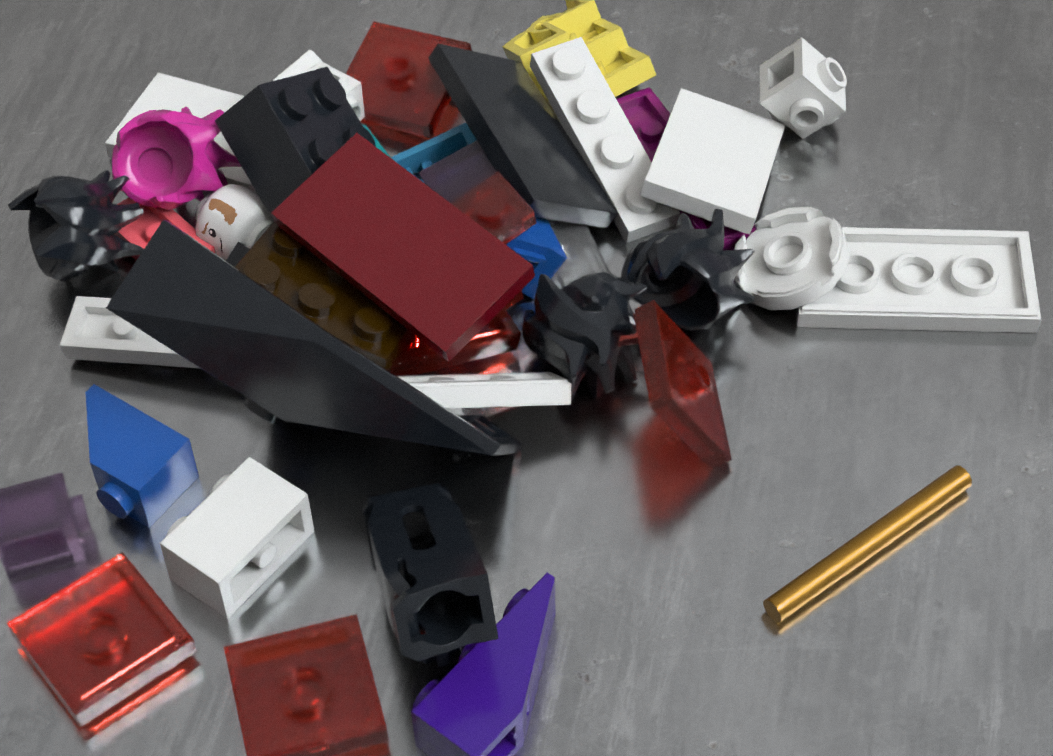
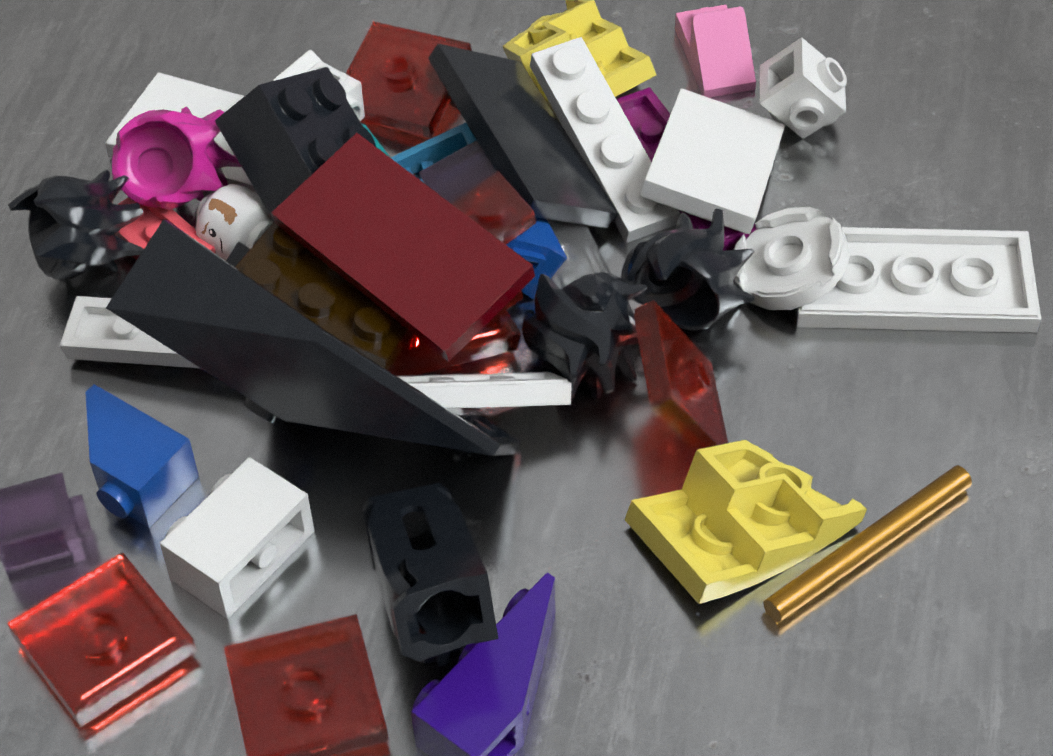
none -> light yellow slope [625,440,867,604]
none -> bright pink slope [675,5,756,98]

